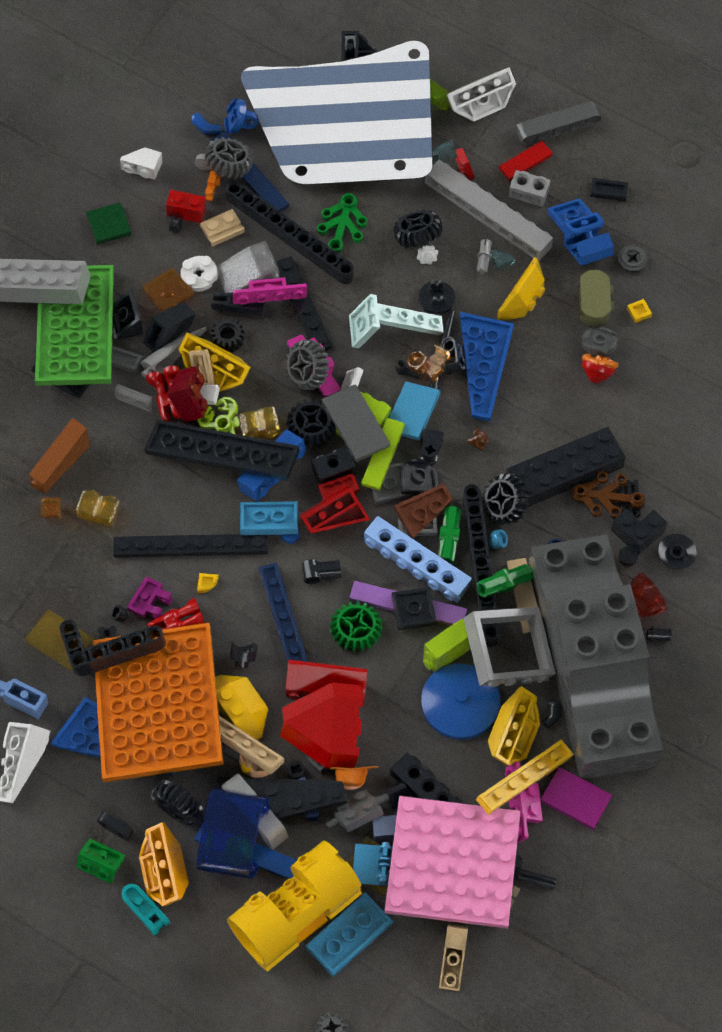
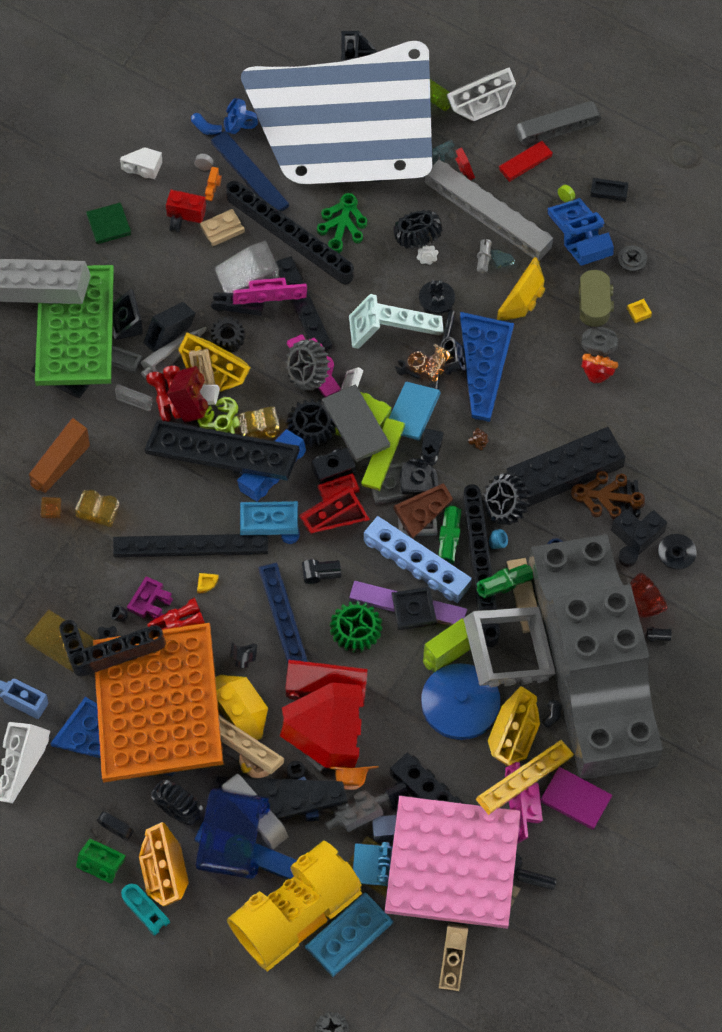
clear orange plate [142,267,194,312] -> none
white plate [181,256,218,292] -> none
dark grey gear [205,137,253,179] -> none
light grey brick [509,170,550,207] -> none
none -> lime tile [558,185,575,203]

